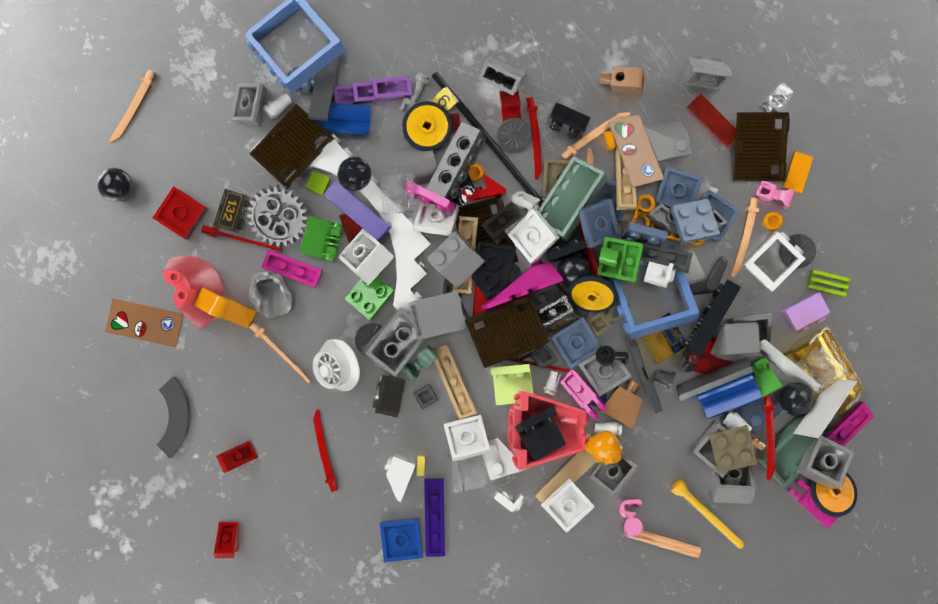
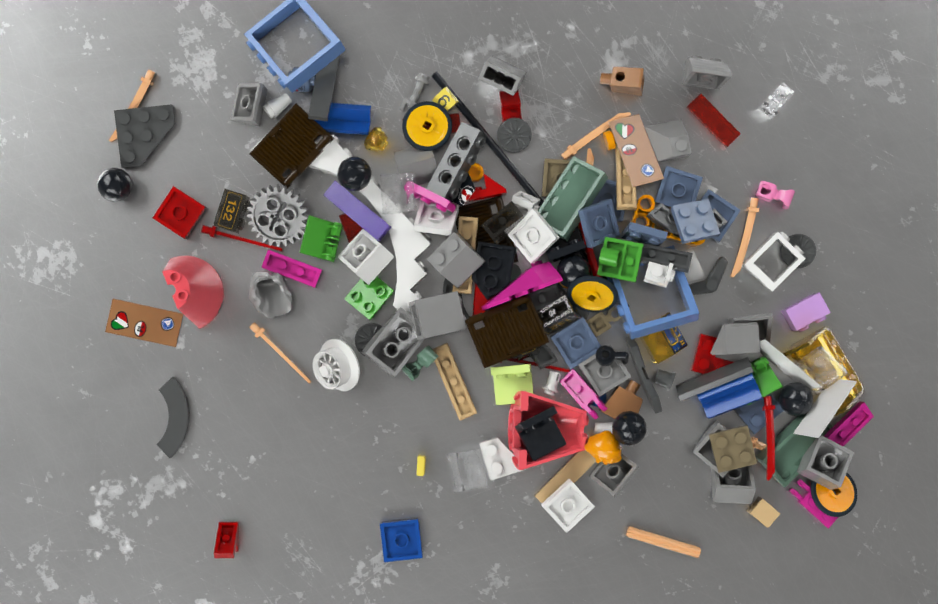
light orange beam [193,287,257,329] -> none
red slope [216,441,257,473] -> none
lime tile [305,171,331,196] -> none
red sword [313,410,338,492] -> none
medium lavender slope [333,76,413,105] -> none
clear smoke brick [372,375,406,418] -> none
white slope [385,454,417,502] -> none
dark grey tile [413,384,439,409] -> none
dark purple tile [424,478,445,557] -> none
white plate [444,415,491,462] -> none
white bracket [493,490,524,512] -> none
red sword [526,97,542,180] -> none
black bracket [547,102,591,140] -> none
bright pink leg [619,499,643,538] -> none
yellow piece [671,479,744,548] -> none
black hinge [680,279,741,372] -> none
white cone [722,411,753,432] -> none
dark brown window [733,112,790,181] -> none
light orange tile [762,212,783,231] -> none
light orange tile [782,151,814,194] -> none
lime tile [807,269,851,297] -> none
none -> dark grey plate [114,104,175,168]
none -> clear yellow cone [364,127,388,152]
none -> black piece [612,411,647,446]
none -> tan panel [746,496,780,528]

